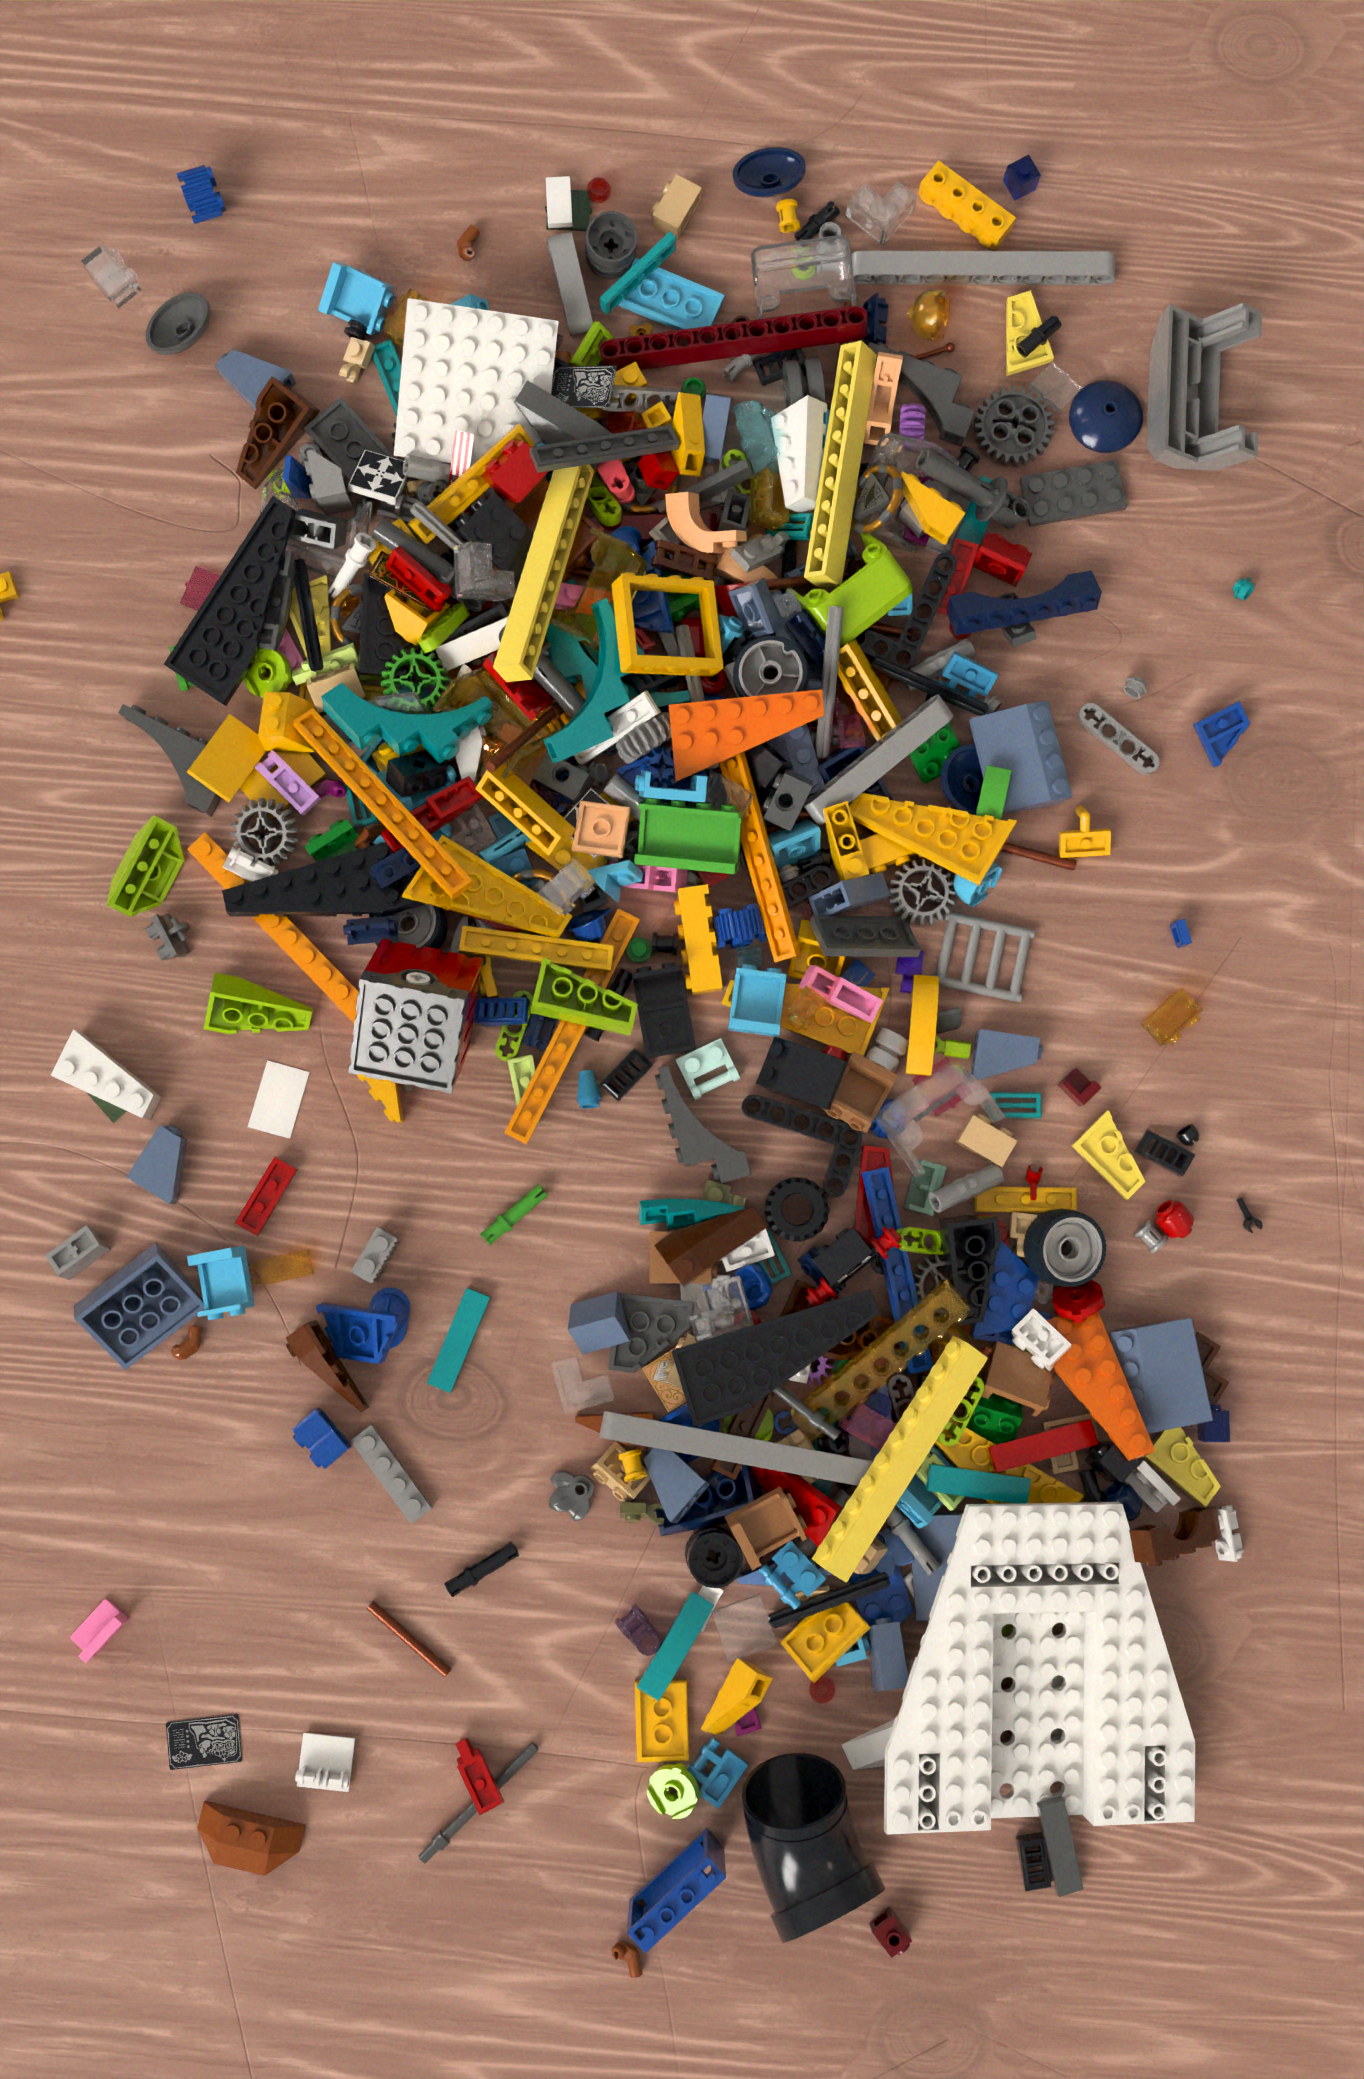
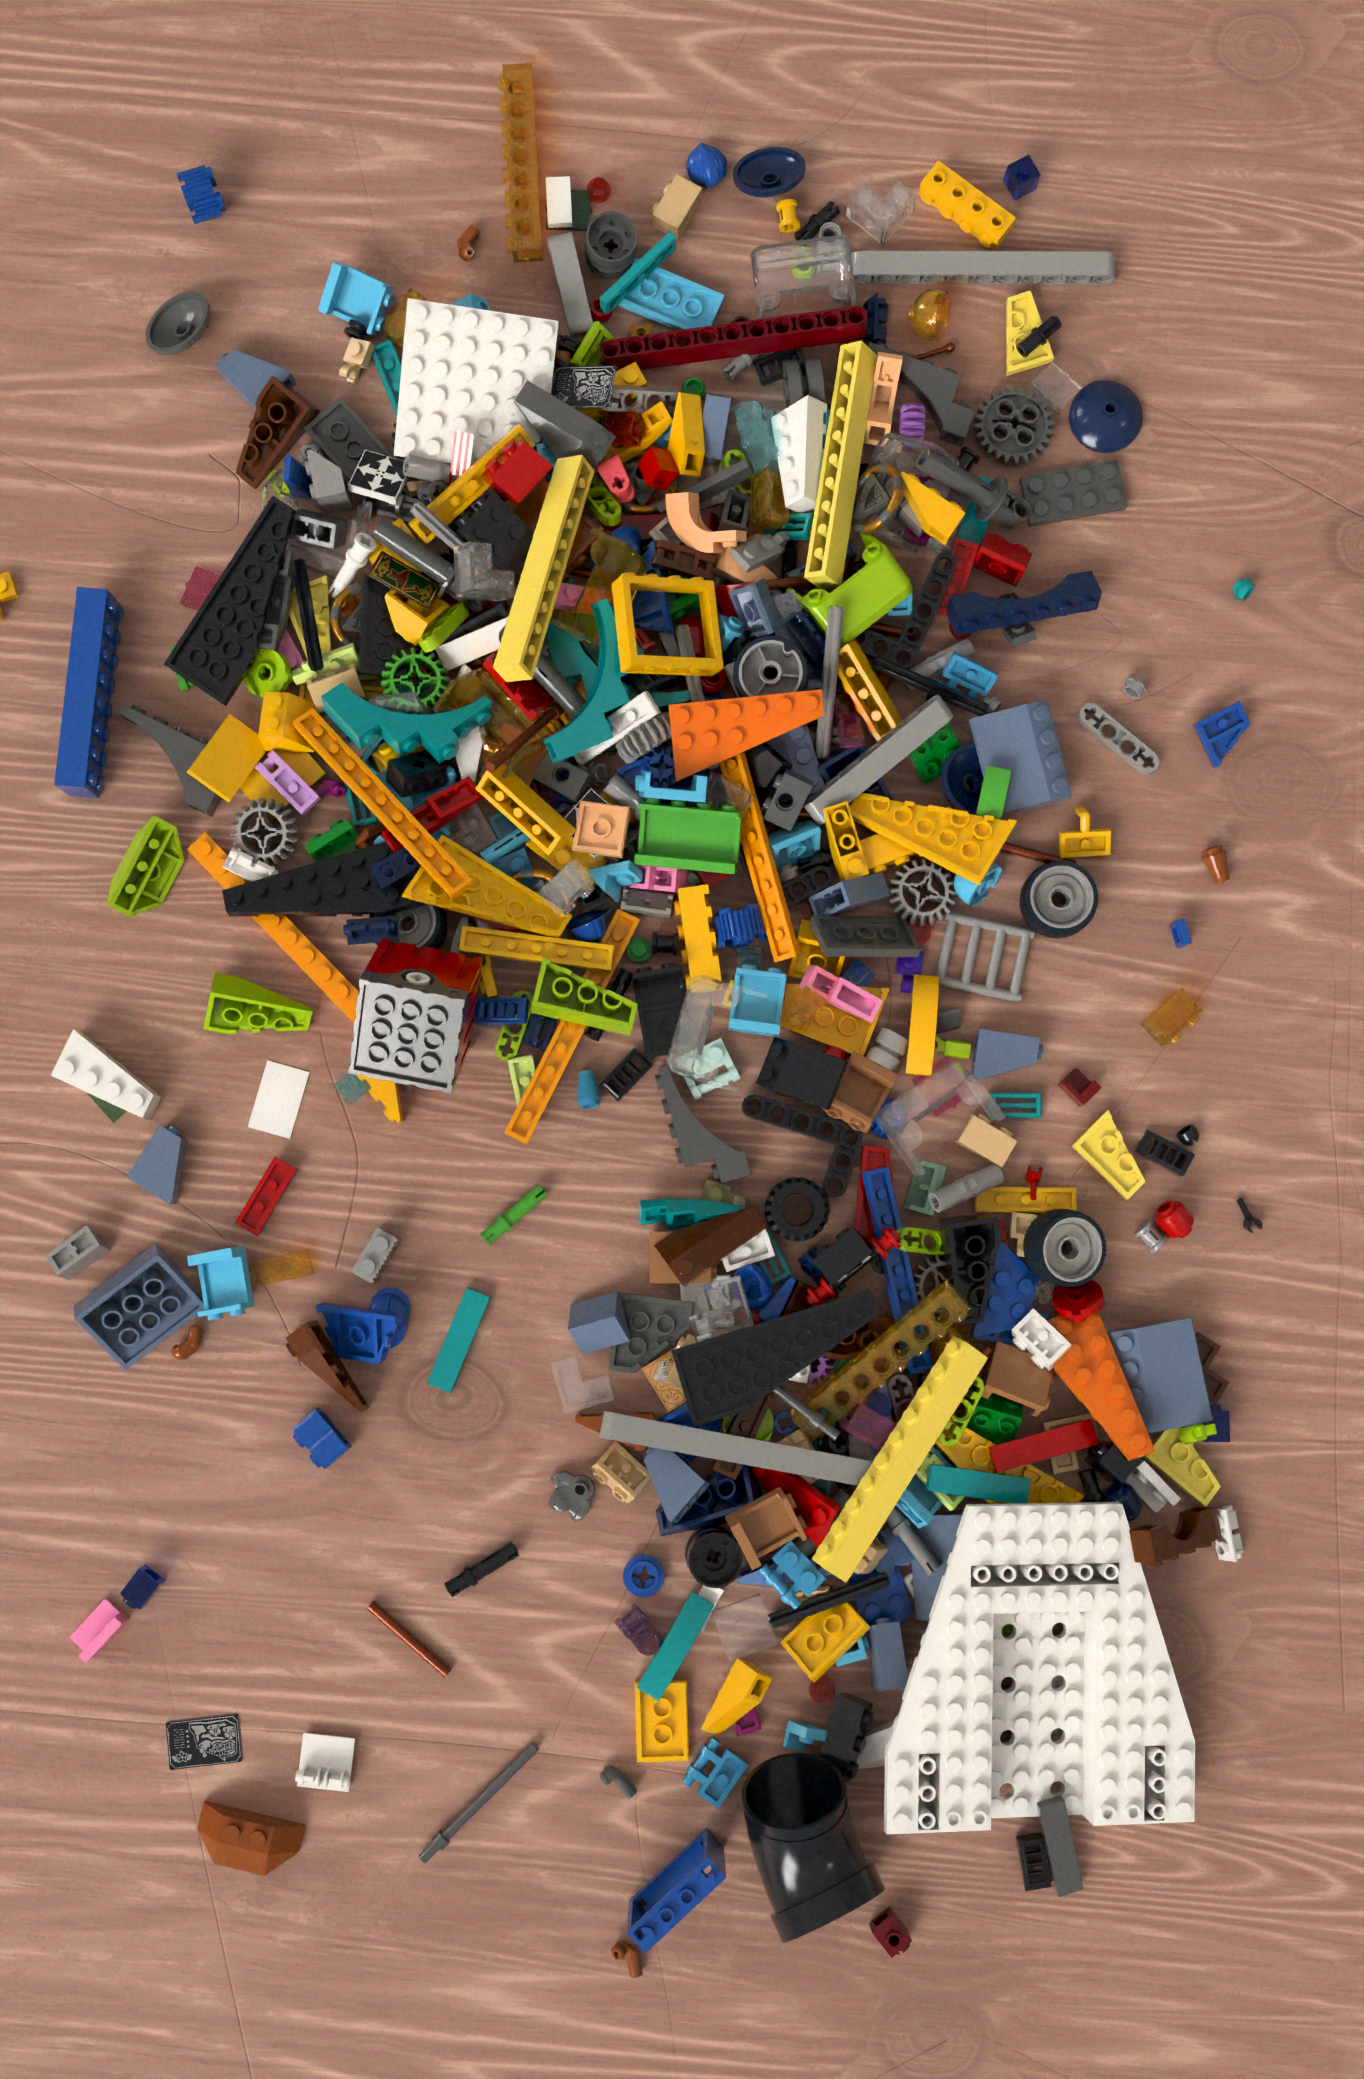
clear brick [81,243,141,308] -> none
flat silver hips [145,914,190,960] -> none
light grey plate [350,1424,433,1524] -> none
red plate [385,546,452,612] -> none
red hinge [455,1738,505,1815] -> none
dark grey tile [529,425,680,473] -> none
yellow bush [618,1450,647,1482] -> none
olive plate [620,1502,664,1525] -> none
plate [647,1763,701,1819] -> none
light grey wedge [1146,303,1262,471] -> none
none -> blue brick [54,587,123,798]
none -> clear blue brick [120,1564,165,1610]
none -> clear light blue tile [333,1073,369,1106]
none -> clear yellow brick [499,63,543,263]
none -> black bush [558,335,581,358]
none -> red plate [589,297,613,322]
none -> dark grey arm [600,1766,637,1798]
none -> light grey hinge [620,887,674,919]
none -> blue gear [623,1554,664,1597]
none -> clear windscreen [667,975,768,1094]
none -> blue hair [686,142,727,188]
none -> blue slope [758,1276,796,1322]
none -> medium azure bracket [783,1720,827,1751]
none -> black brick [819,1692,874,1783]
none -> clear red plate [909,920,931,945]
none -> light grey wheel [1020,861,1098,938]
none -> lime bar [1179,1423,1217,1444]
none -> dark orange cone [1201,845,1230,884]

